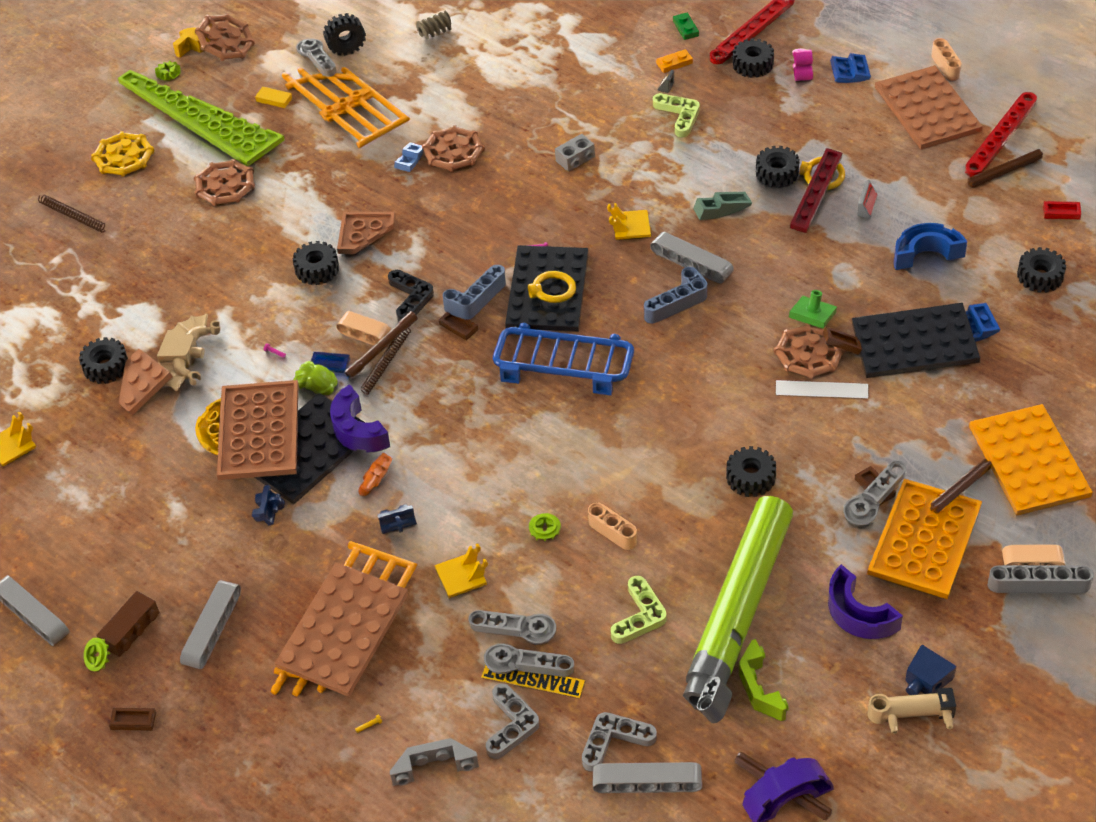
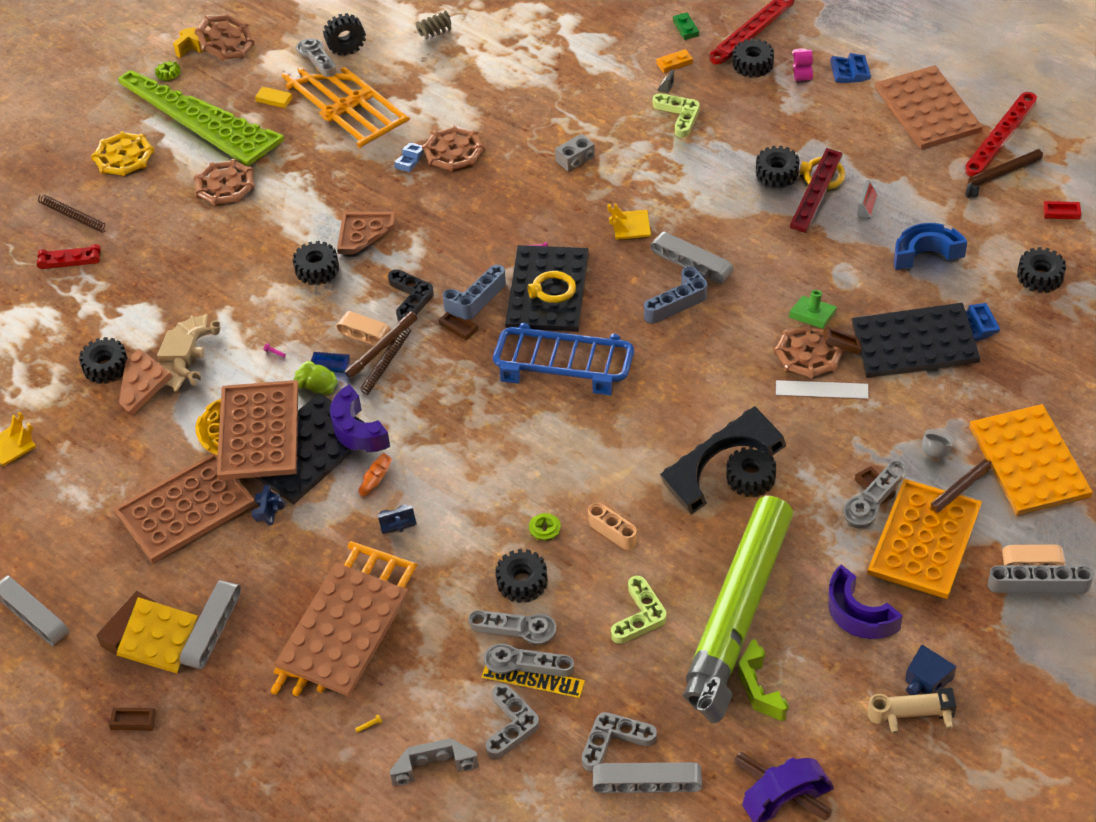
lime gear [84,638,110,671] -> none
yellow plate [434,543,488,598] -> none
sand green slope [693,192,752,220] -> none
light nougat beam [931,38,962,81] -> none
none -> red plate [36,244,101,269]
none -> nougat plate [113,454,256,564]
none -> yellow plate [117,597,198,674]
none -> black tyre [495,549,548,603]
none -> black arch [660,406,786,515]
none -> light grey cap [922,429,954,458]
none -> black piece [965,182,980,198]

